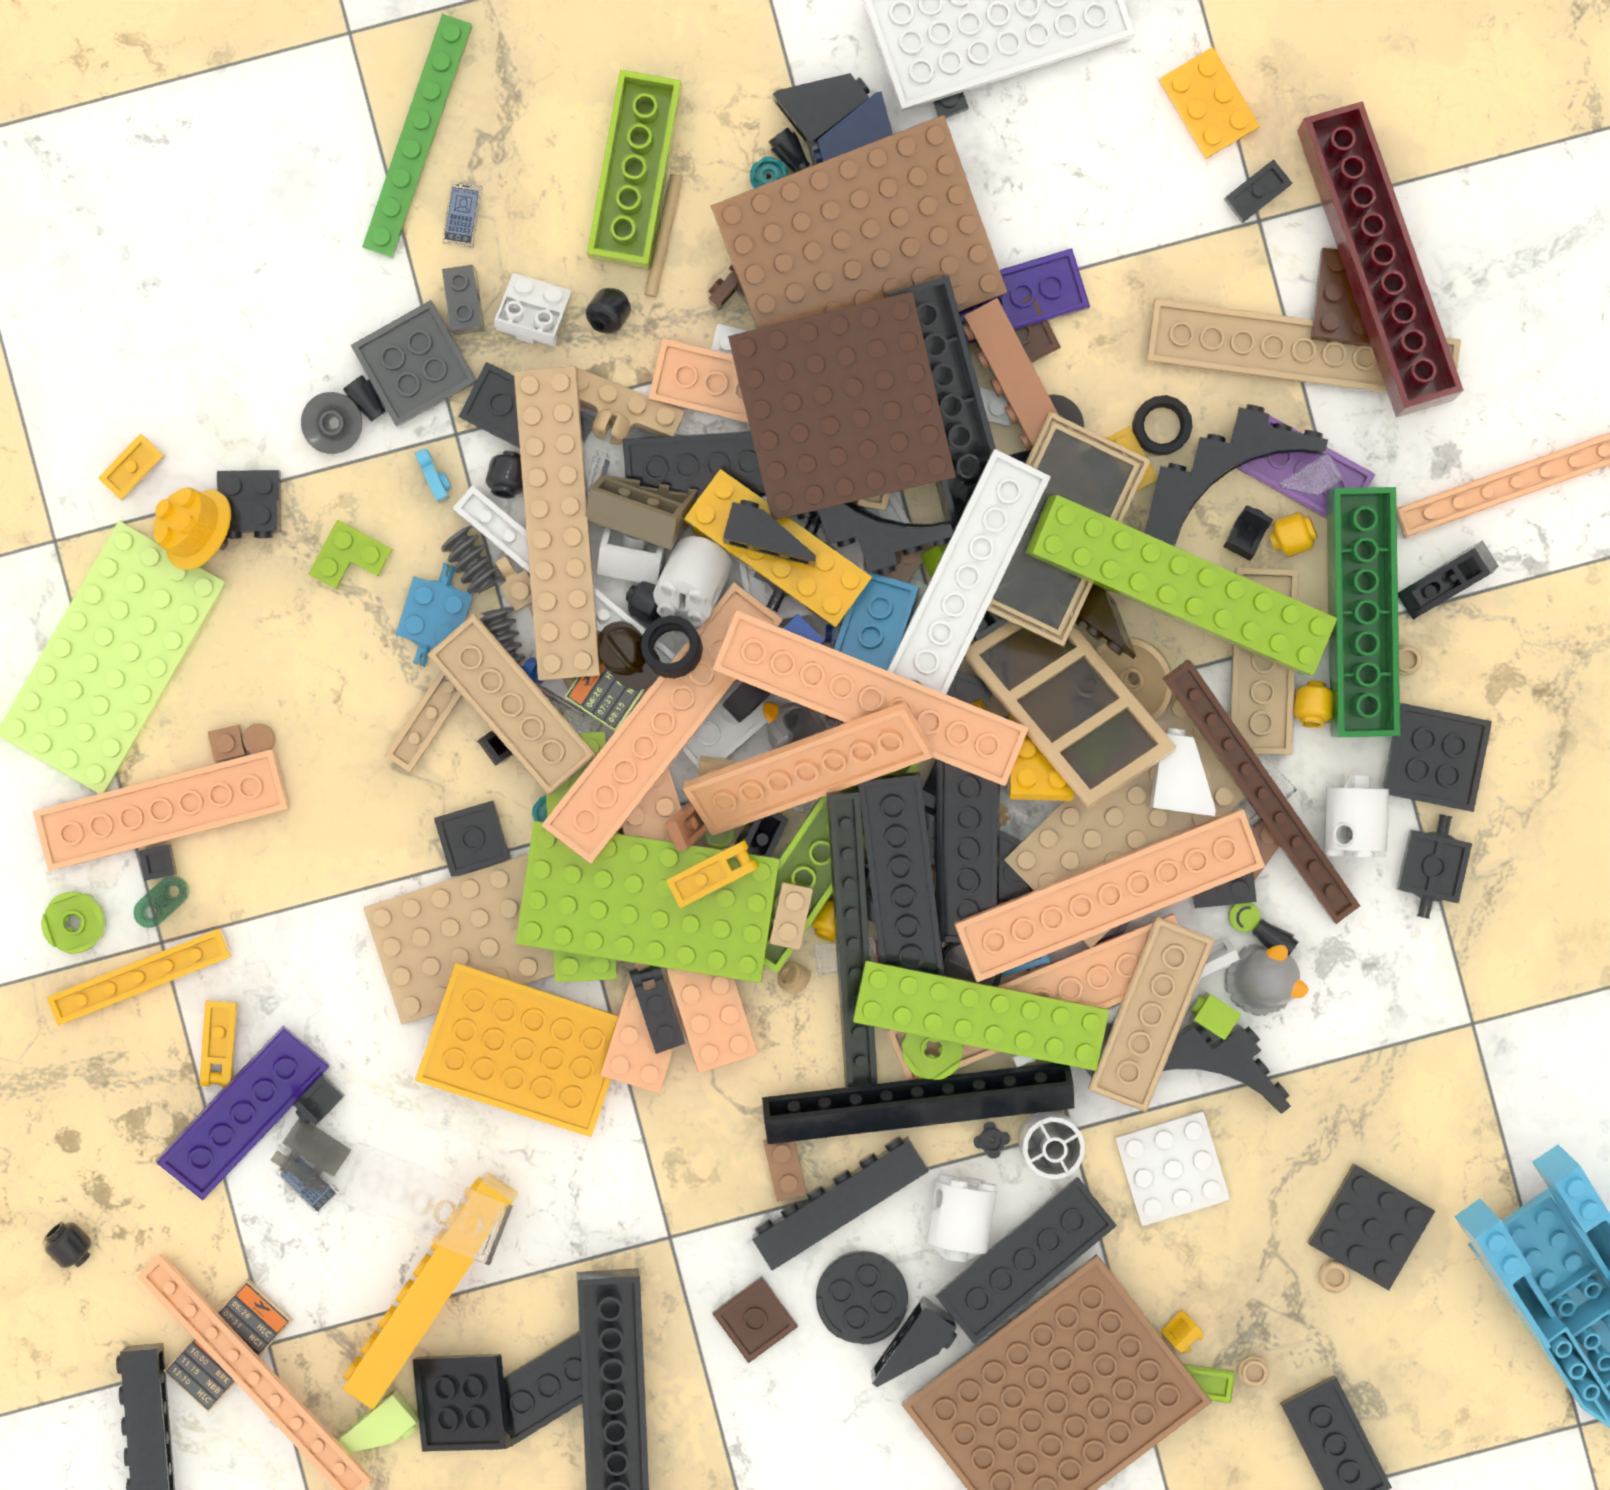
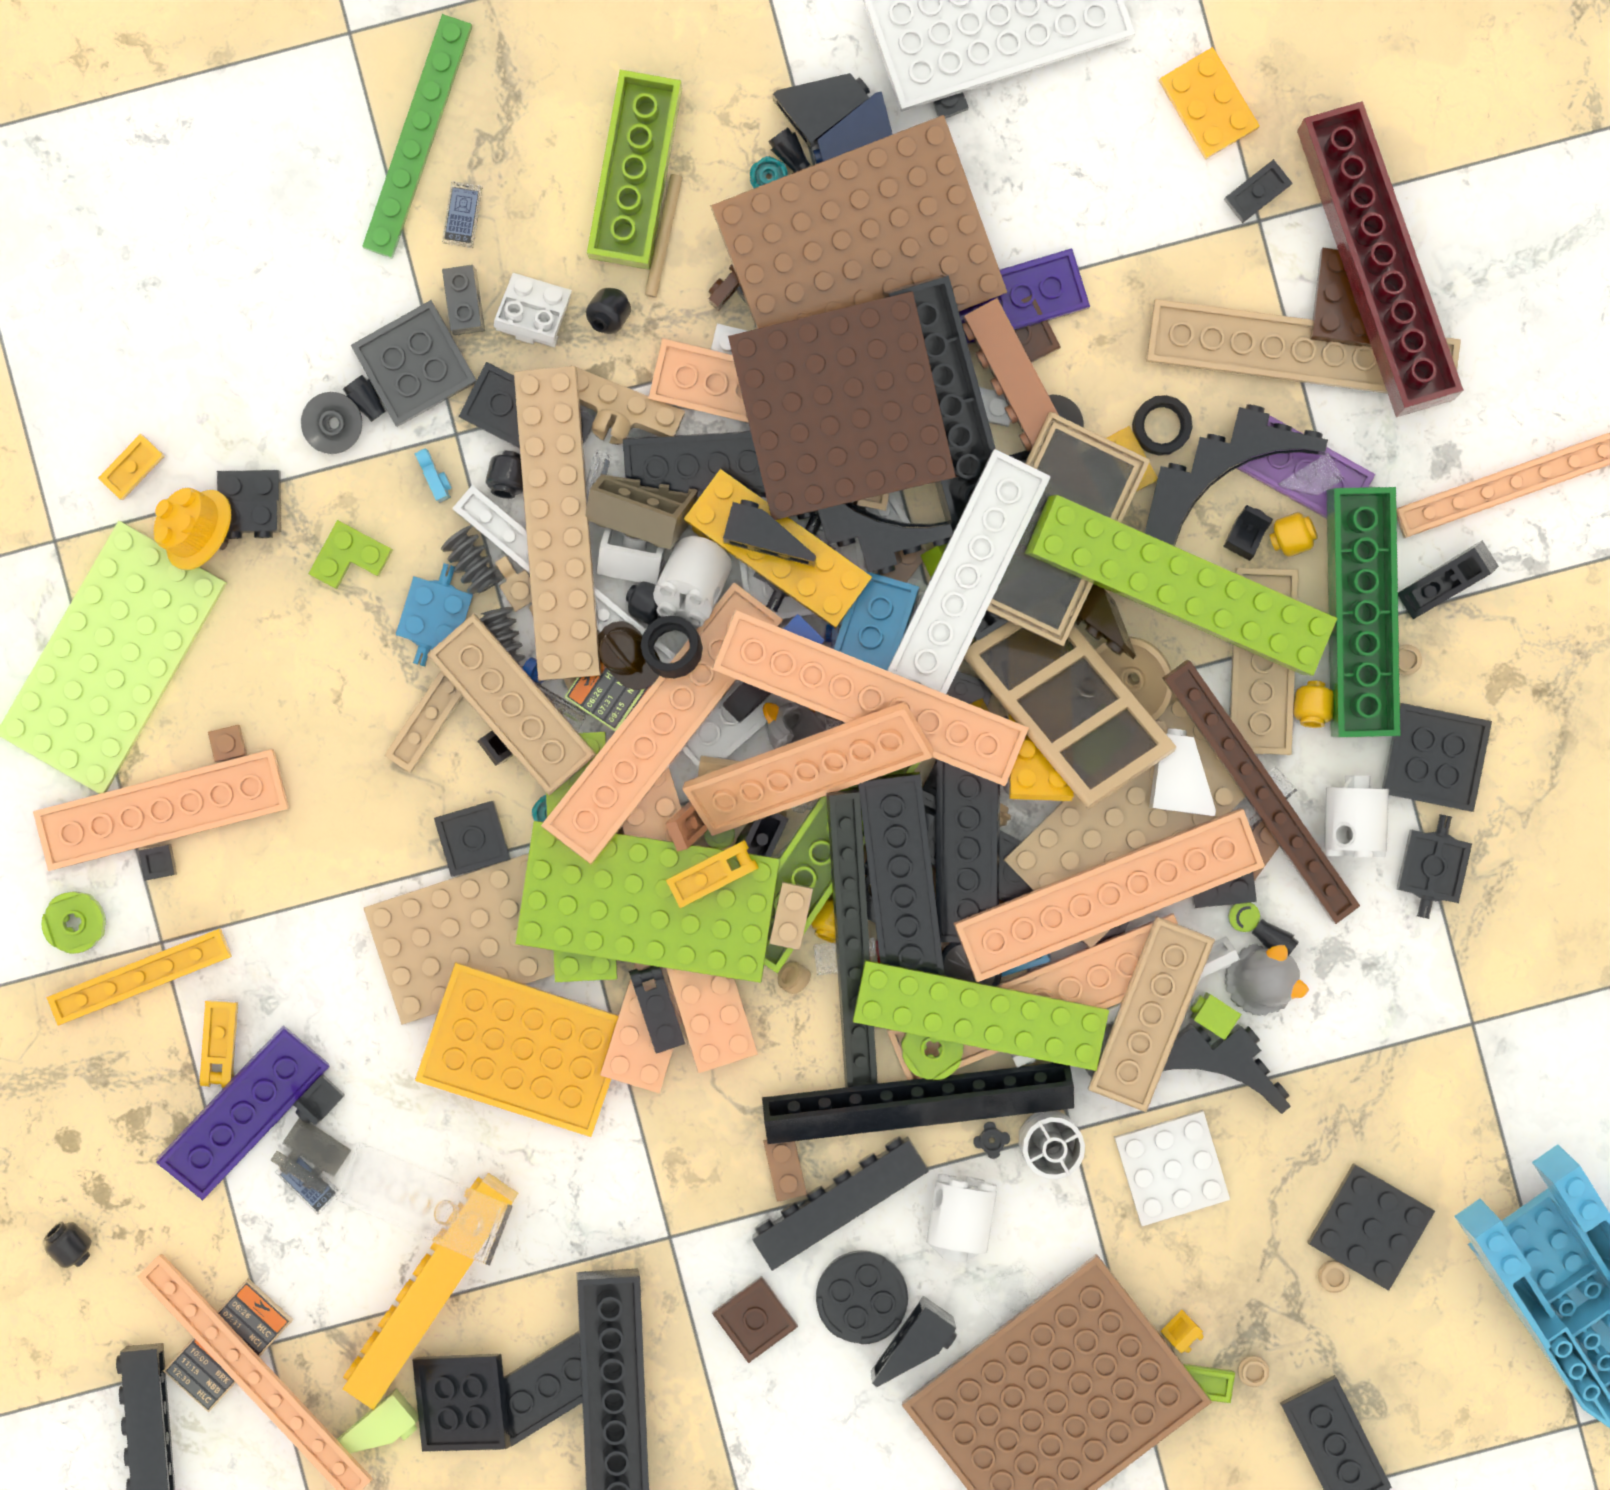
clear green plate [133,876,190,928] -> none
medium nougat tile [243,724,275,754] -> none
black plate [935,1177,1117,1345] -> none

